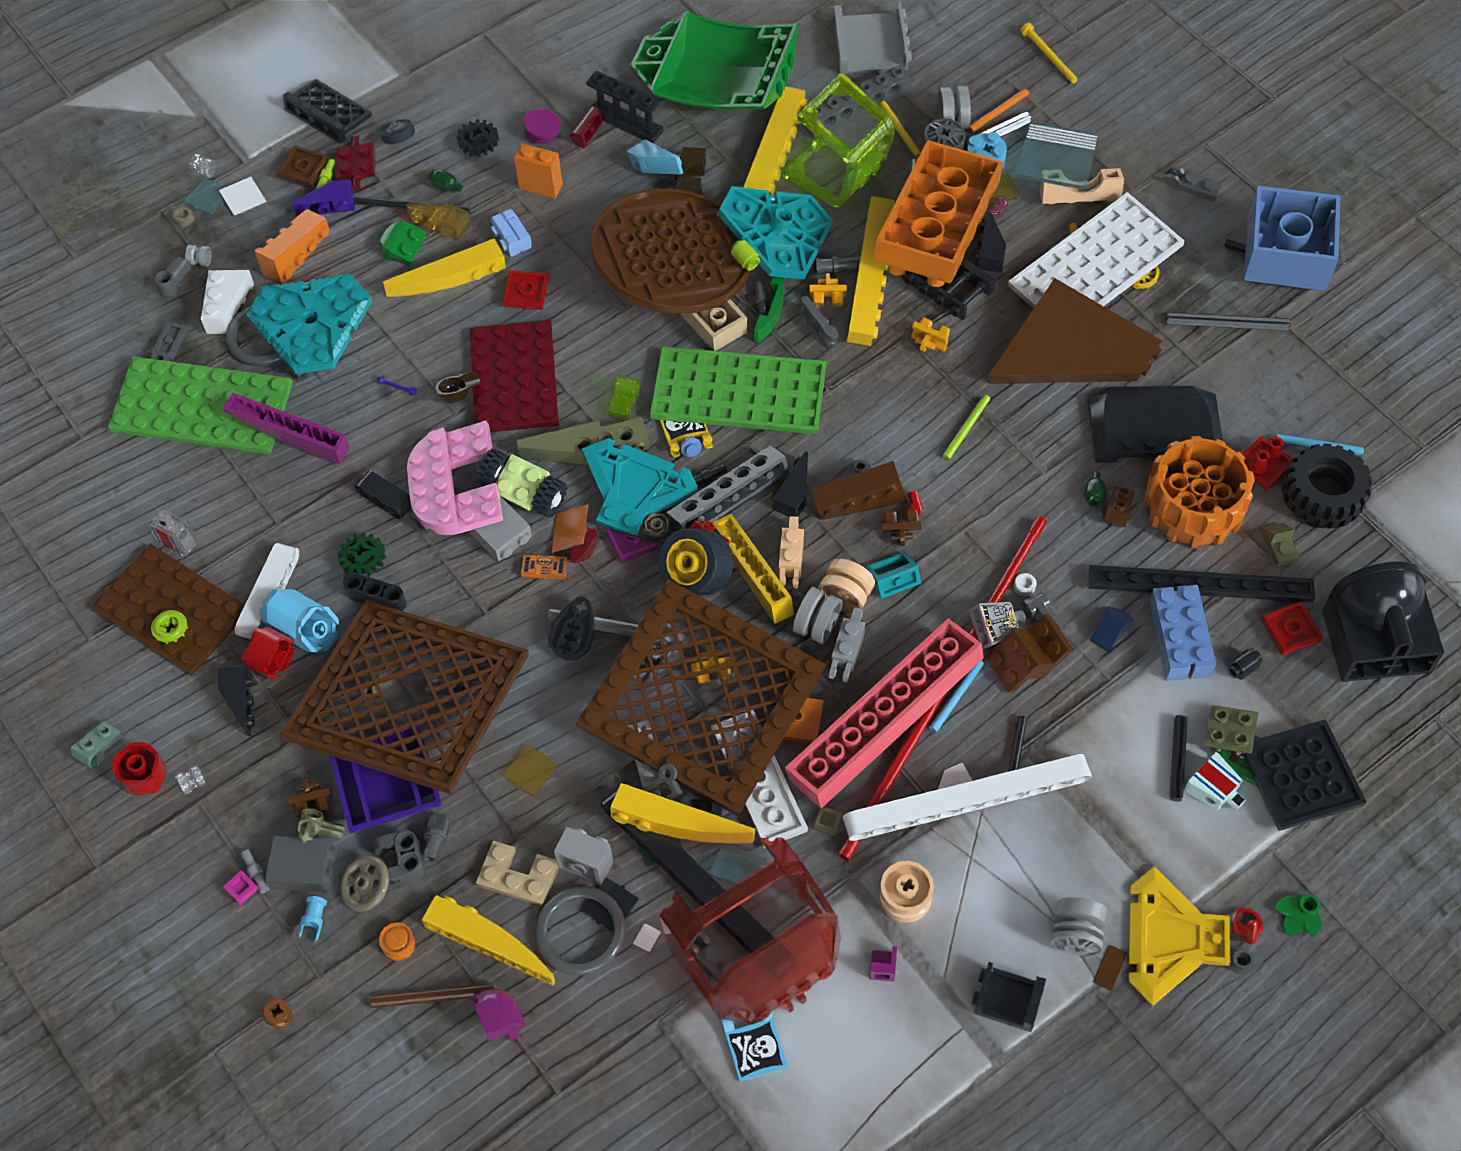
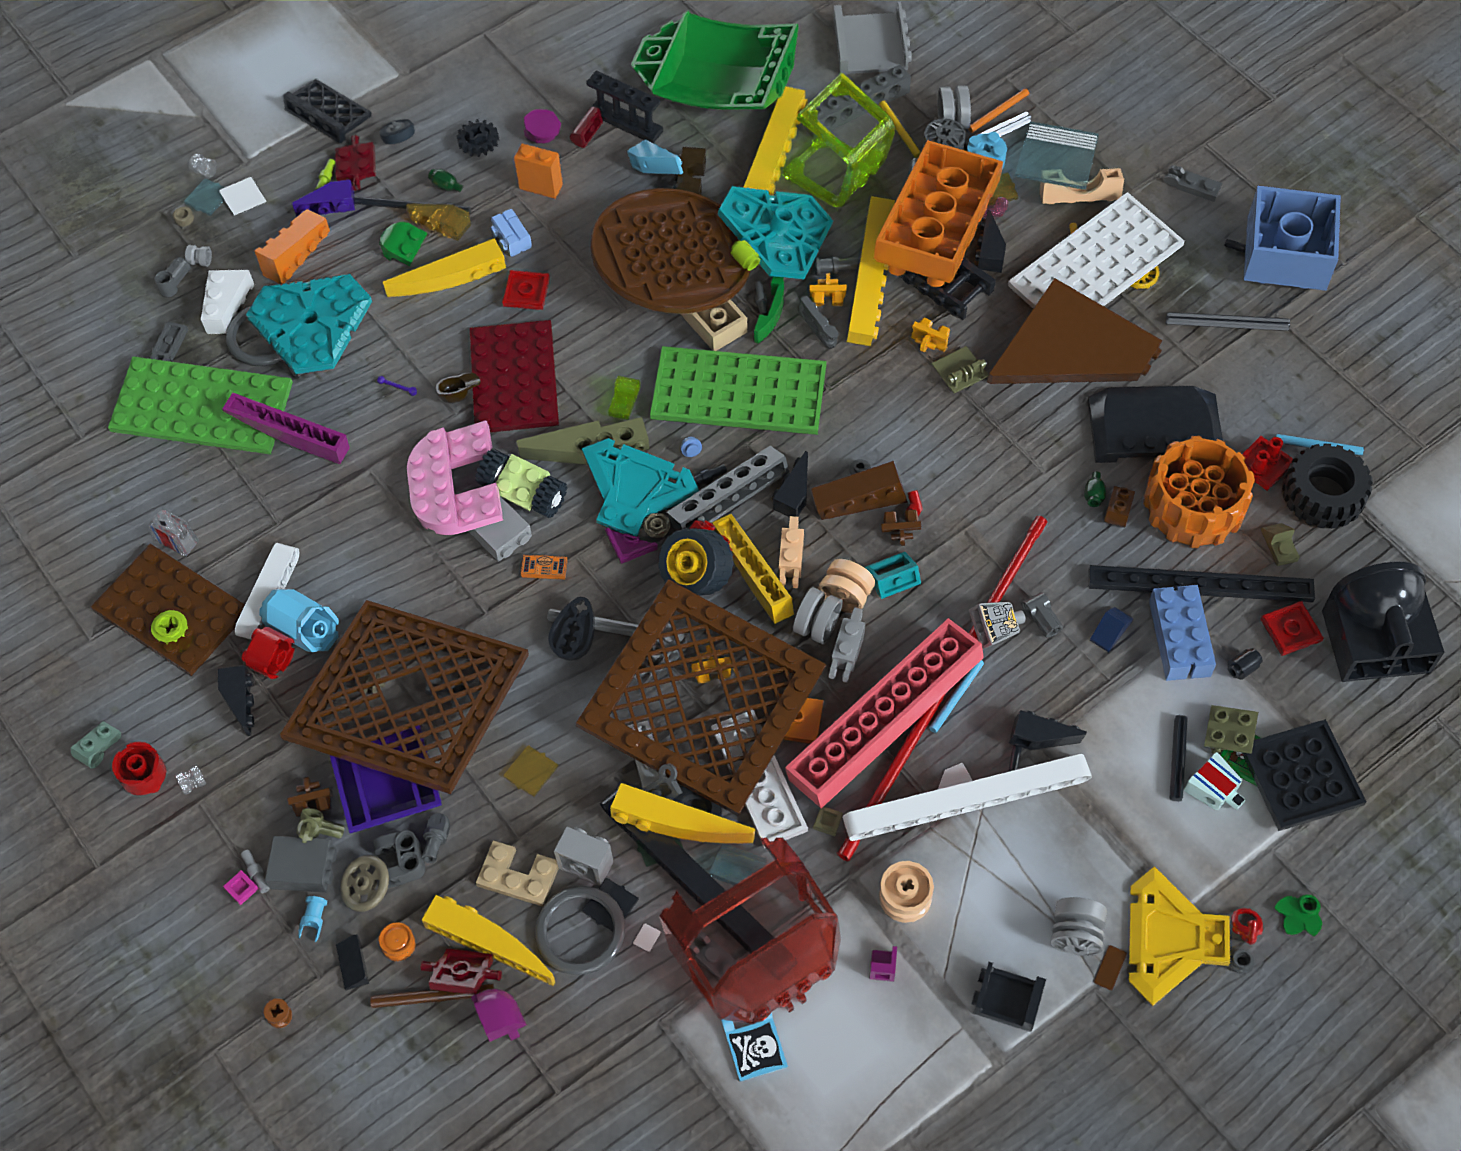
reddish brown plate [276,145,329,188] -> none
dark green gear [337,532,386,577] -> none
black beam [343,573,407,611] -> none
black beam [354,470,412,520] -> none
orange sticker [552,504,589,553] -> none
dark red slope [569,528,598,563] -> none
flag [660,420,713,458] -> none
lime bar [942,394,990,461] -> none
reddish brown bracket [986,614,1074,693] -> none
white tile [1014,573,1037,596] -> none
yellow bar [1020,23,1077,84] -> none
none -> black slope [336,934,369,991]
none -> dark red plate [420,948,502,995]
none -> olive hinge [932,346,989,394]
none -> black slope [1009,710,1087,750]

